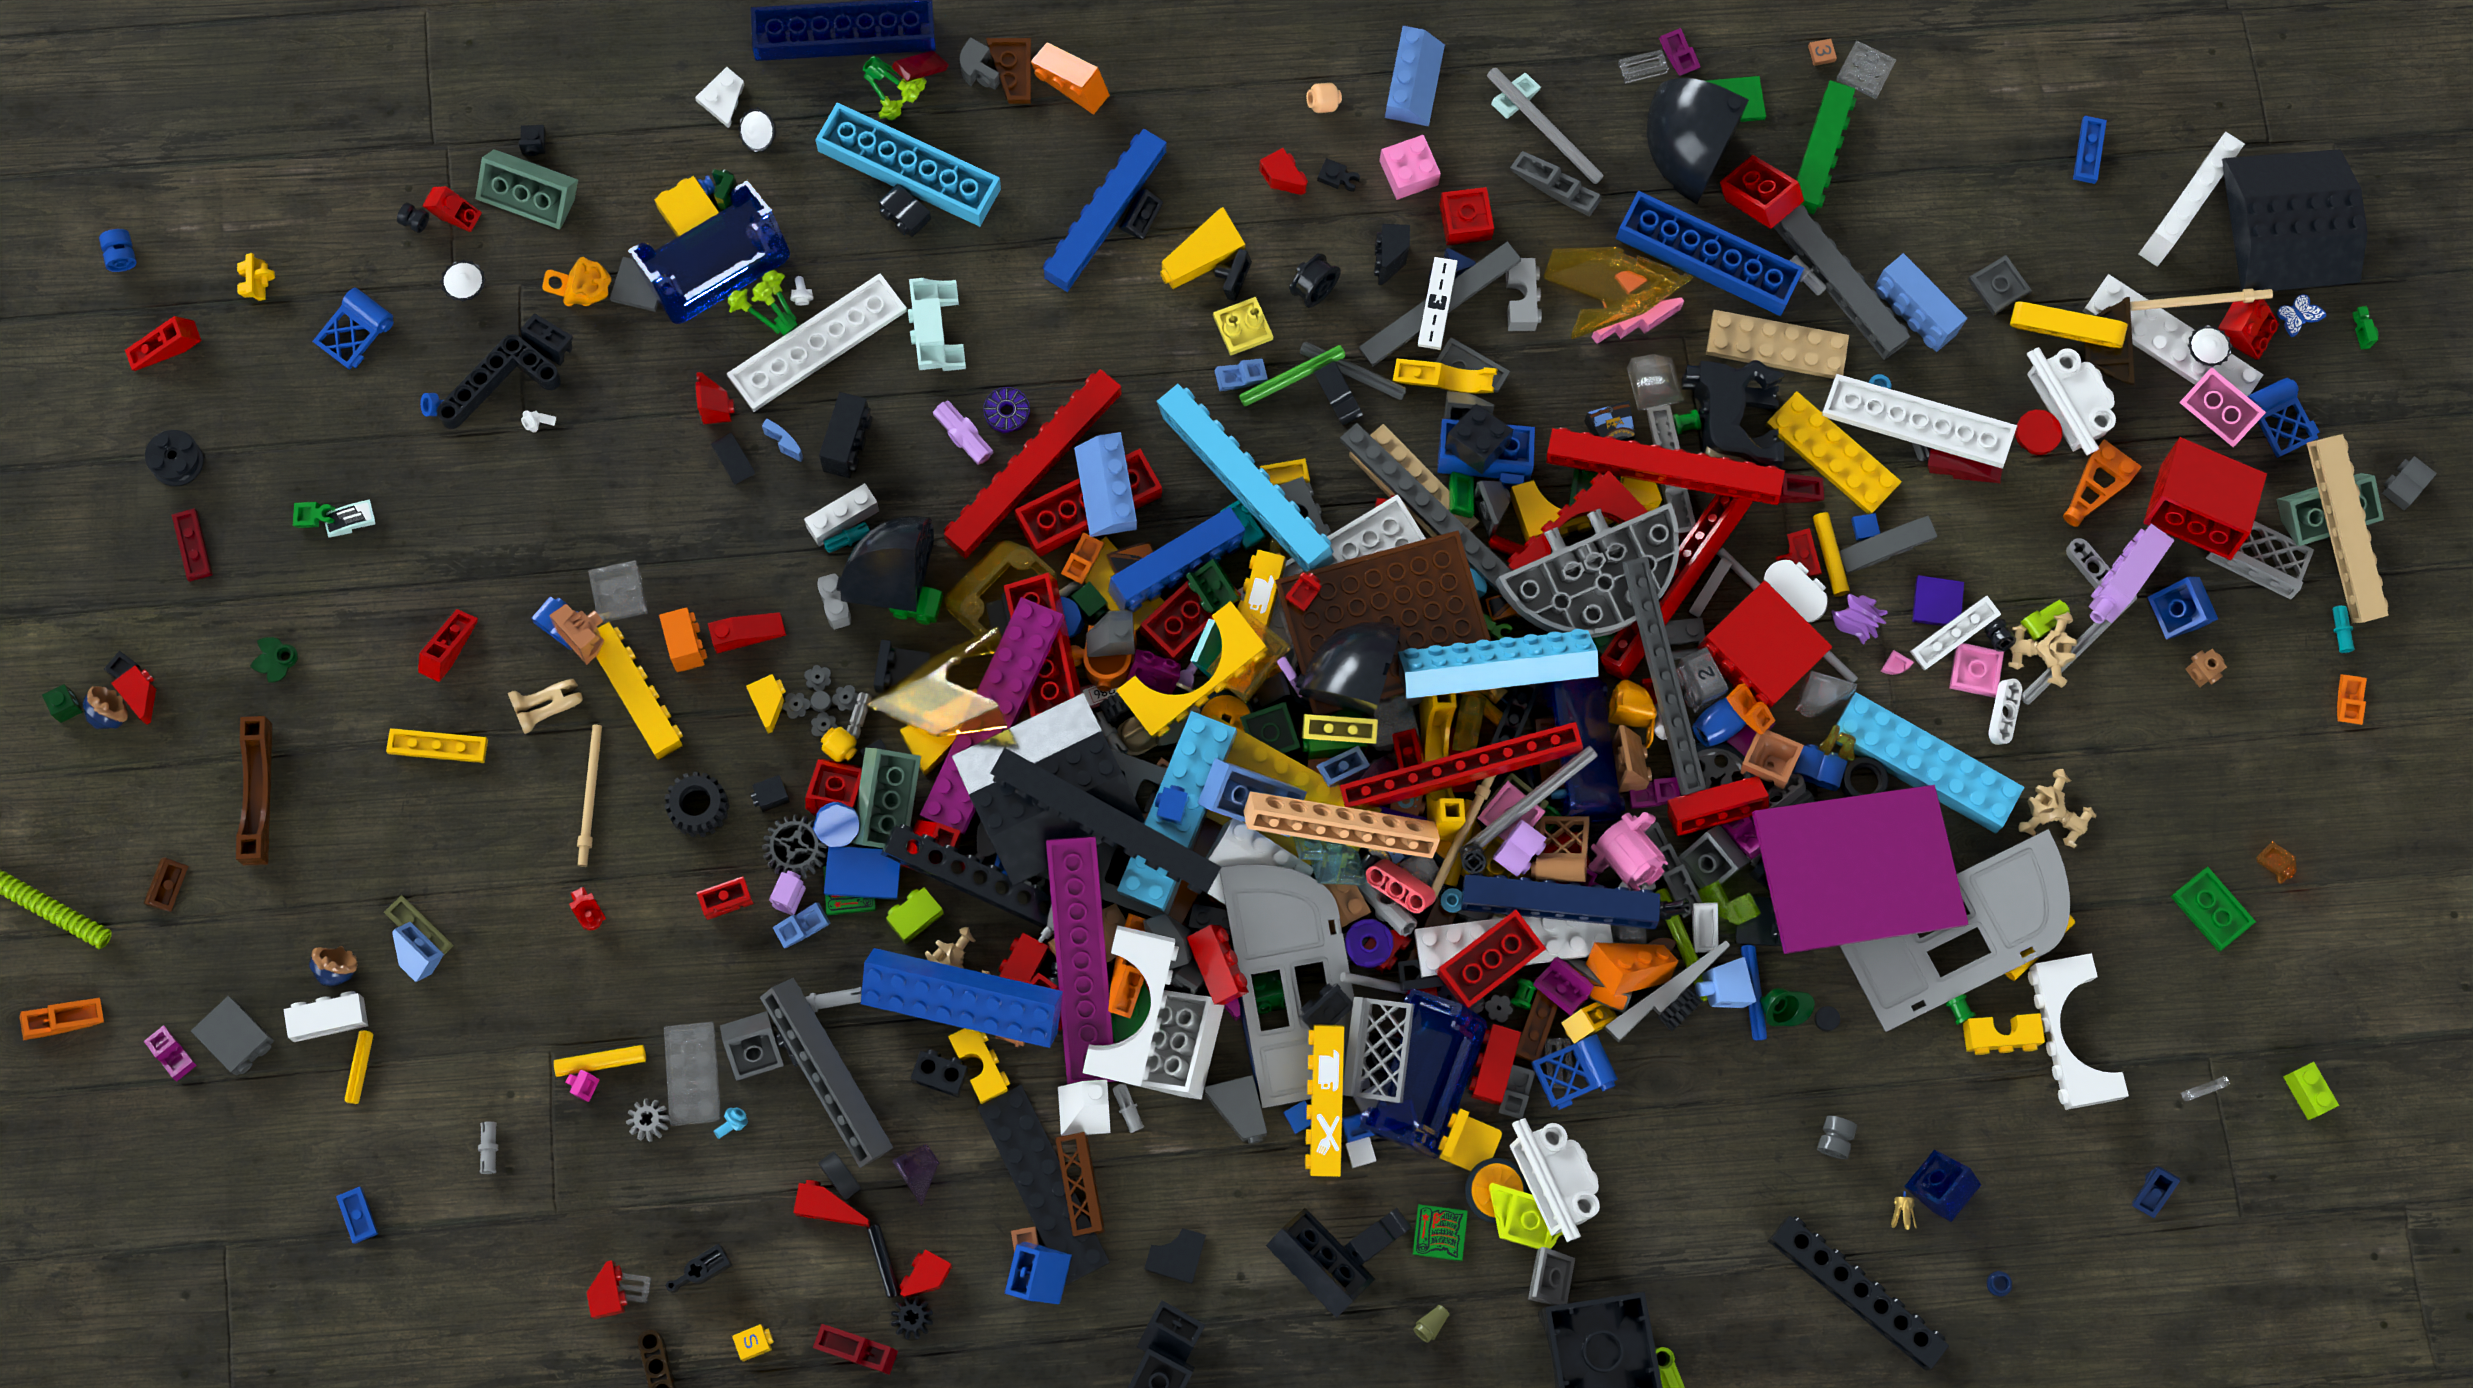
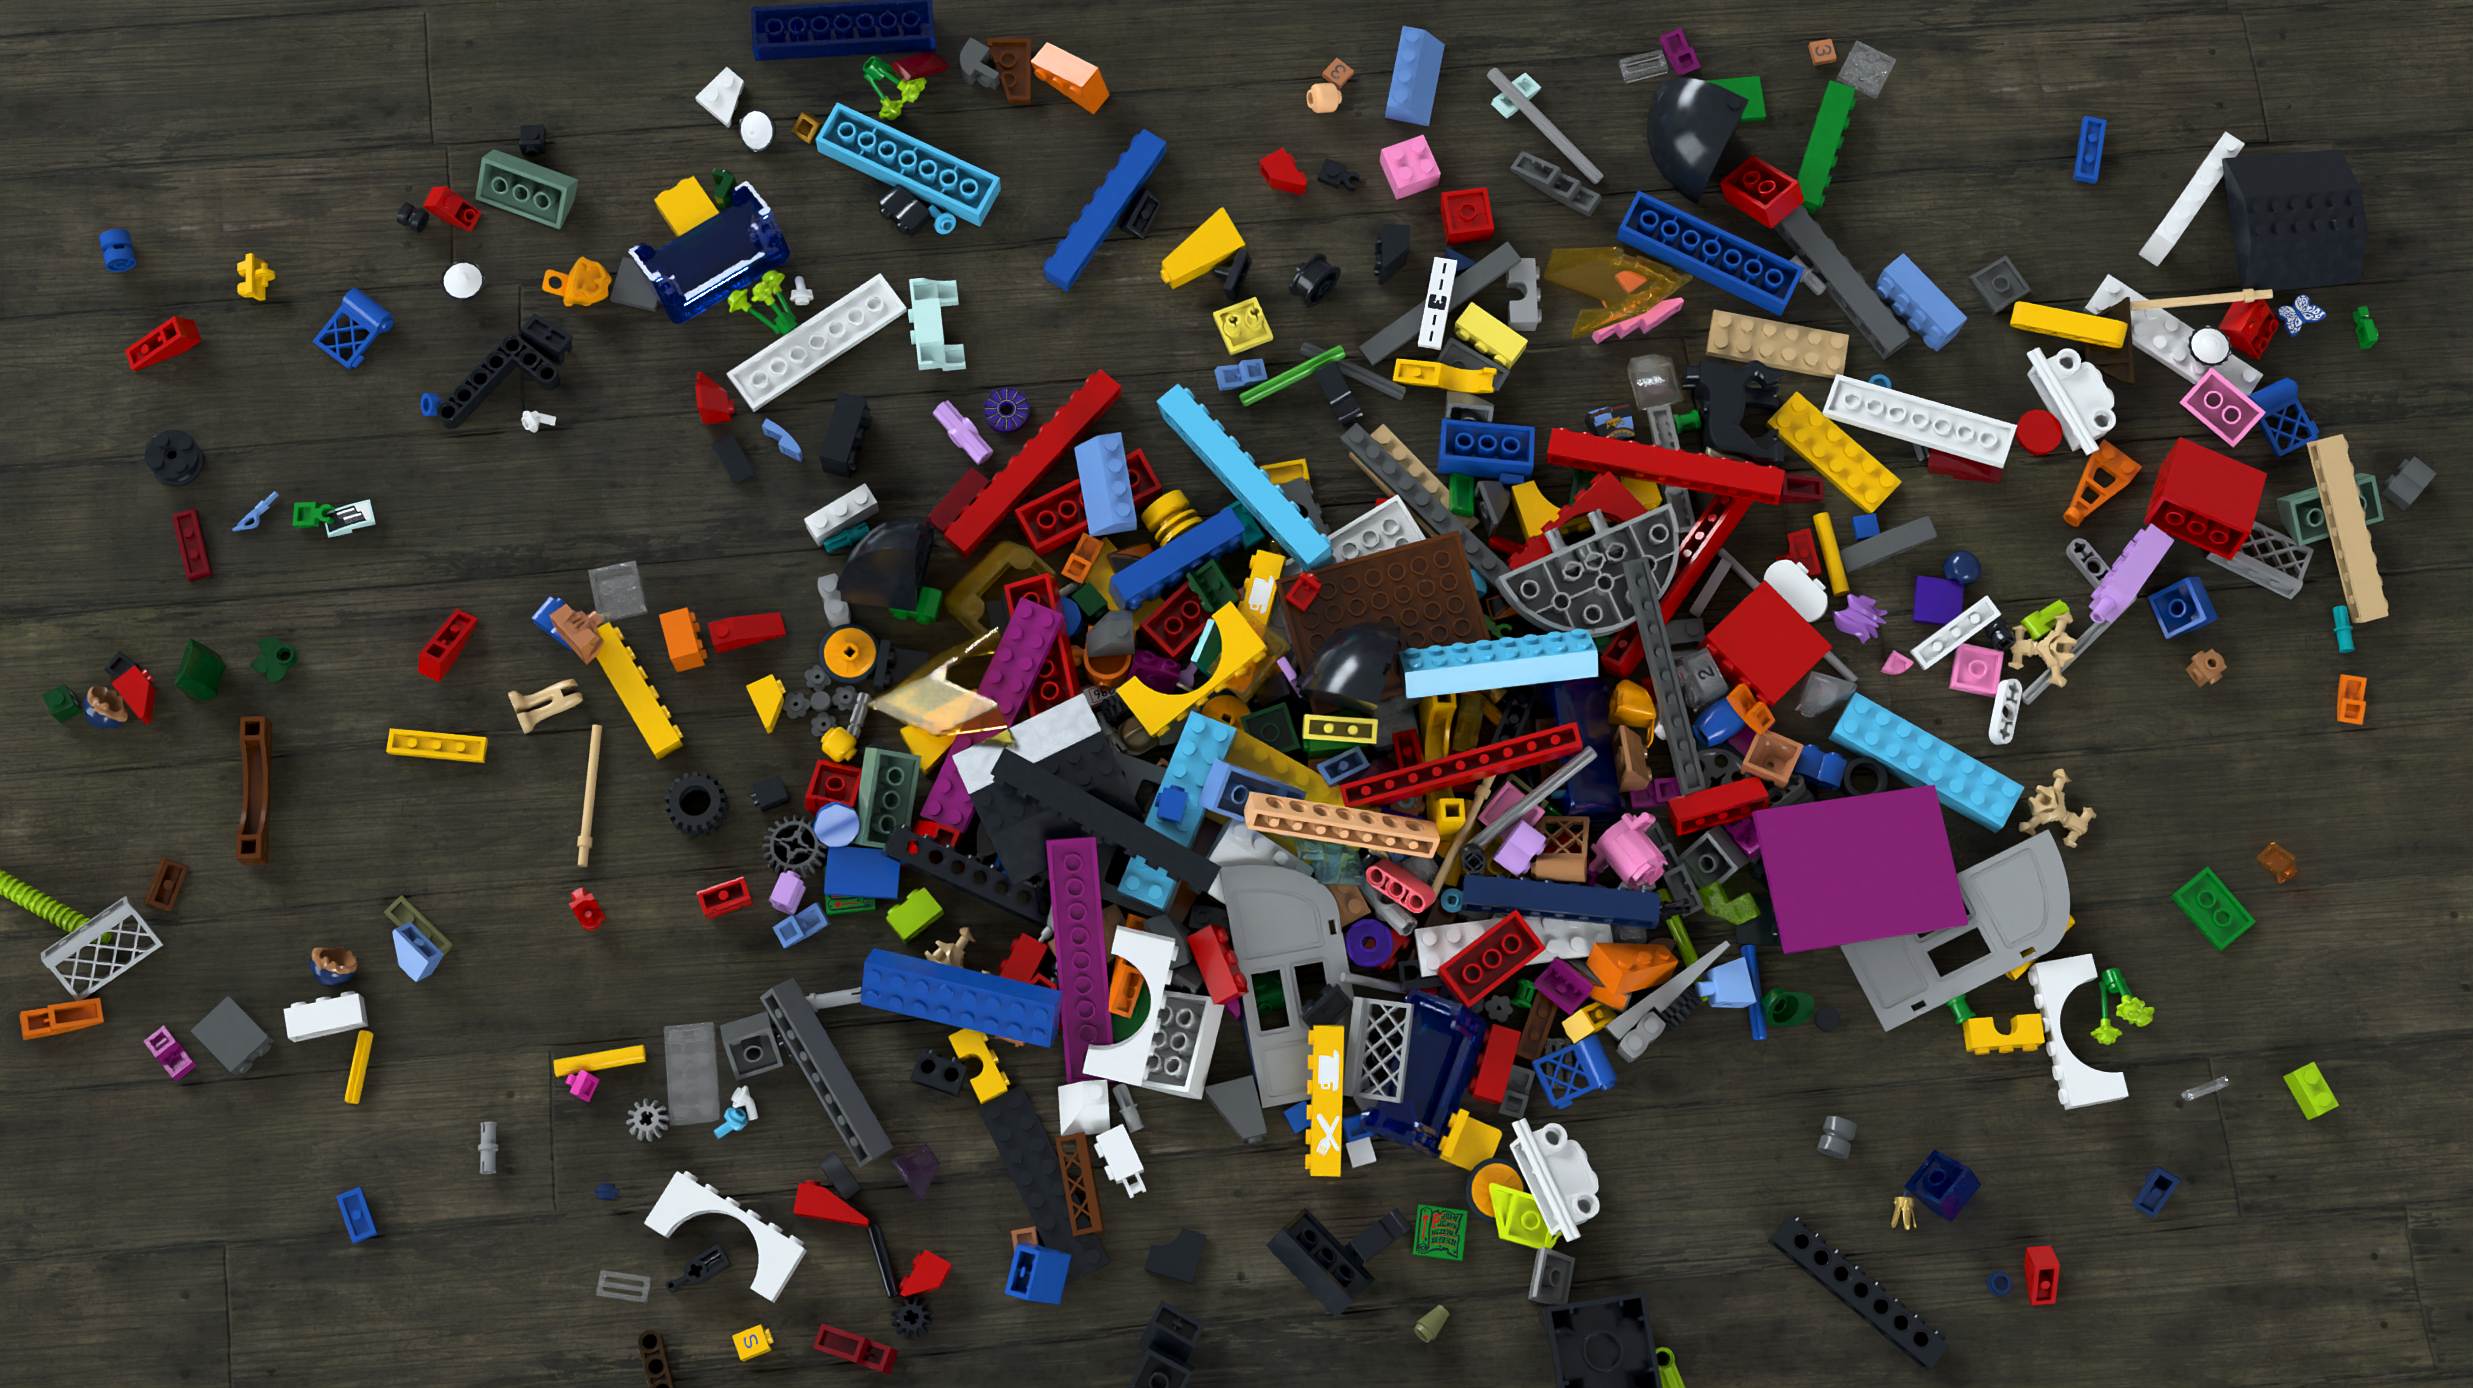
red slope [586,1260,628,1319] -> none
blue bush [698,175,715,198] -> none
black brick [1445,404,1514,474] -> none
white tile [1692,903,1719,953] -> none
clear yellow piece [1819,724,1856,761] -> none
none -> light grey fence [41,896,163,1001]
none -> dark green slope [174,638,227,701]
none -> medium blue hand [232,491,279,532]
none -> dark blue plate [594,1183,620,1200]
none -> white arch [644,1171,806,1303]
none -> white plate [731,1085,758,1120]
none -> pearl gold slope [791,112,825,144]
none -> light orange wheel [819,624,880,683]
none -> dark red tile [927,467,990,534]
none -> medium azure plate [928,204,956,234]
none -> white brick [1094,1124,1146,1199]
none -> yellow wheel [1141,490,1204,547]
none -> nougat tile [1322,58,1354,90]
none -> light yellow brick [1454,302,1528,370]
none -> light grey brick [1616,1012,1666,1063]
none -> dark blue hair [1943,550,1982,585]
none -> red slope [2024,1245,2060,1305]
none -> lime plant [2091,968,2155,1045]

